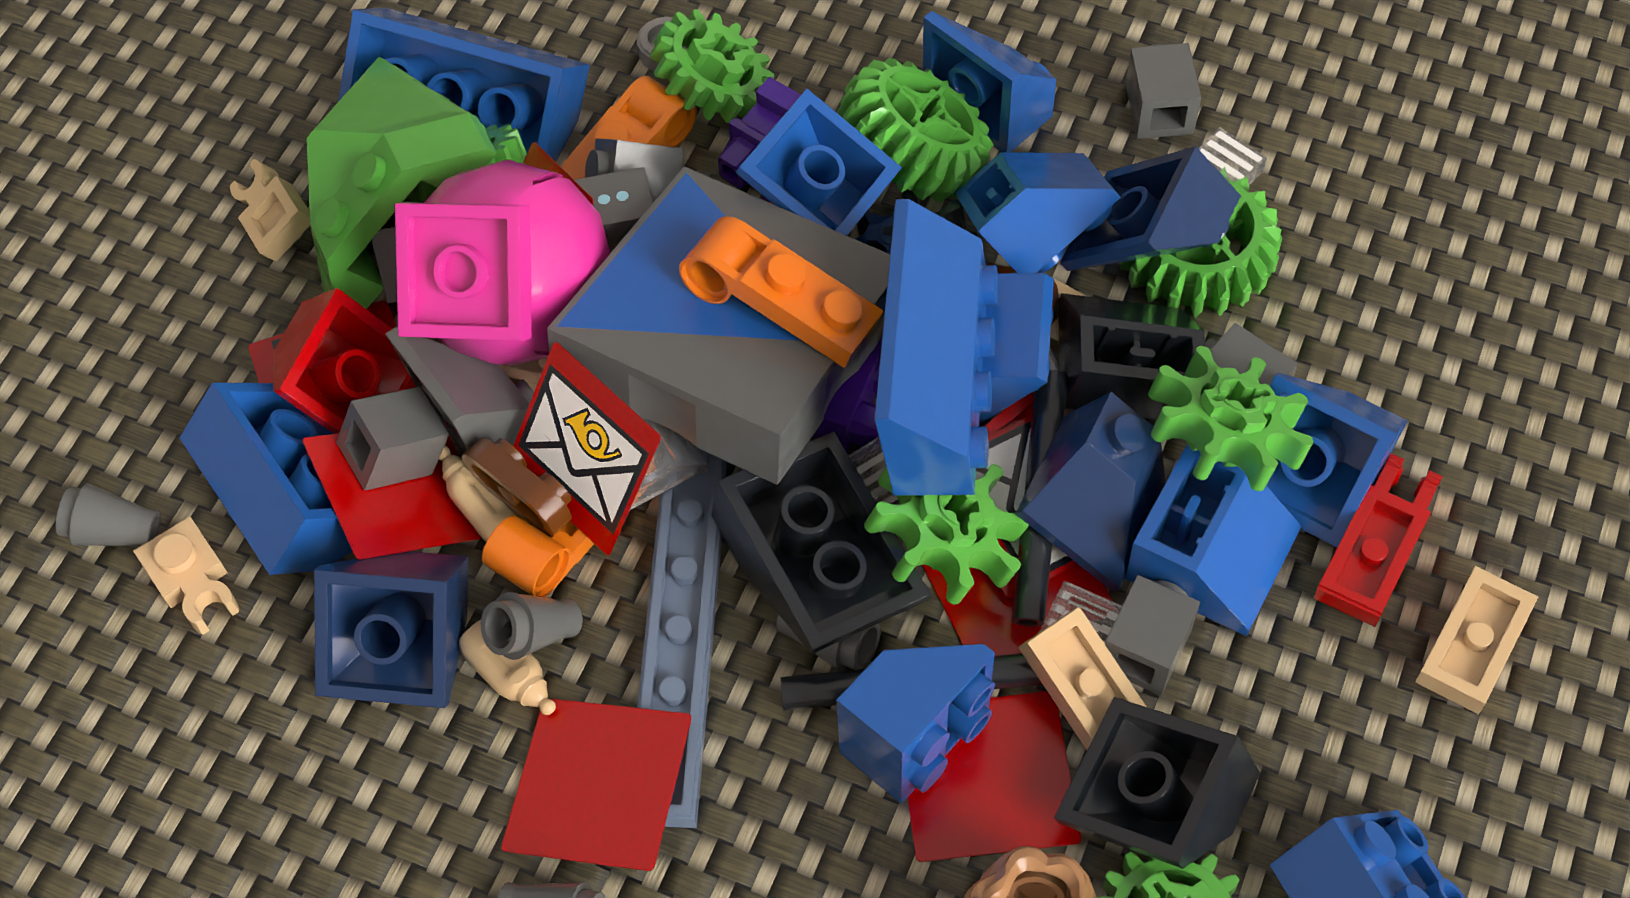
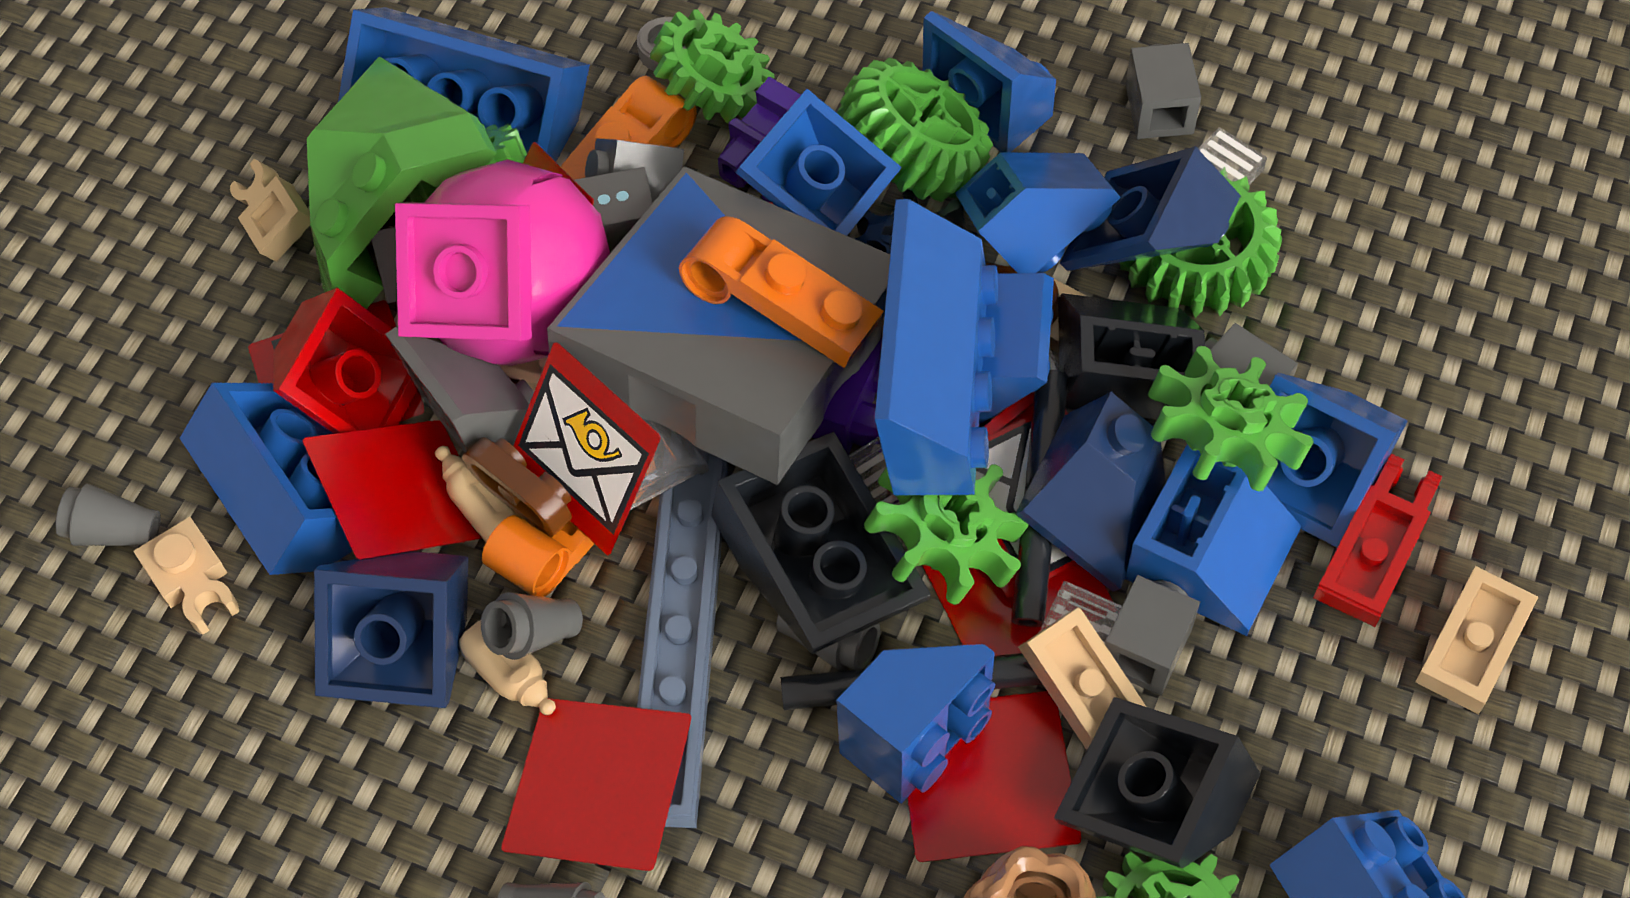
dark grey brick [336,387,449,491] -> none

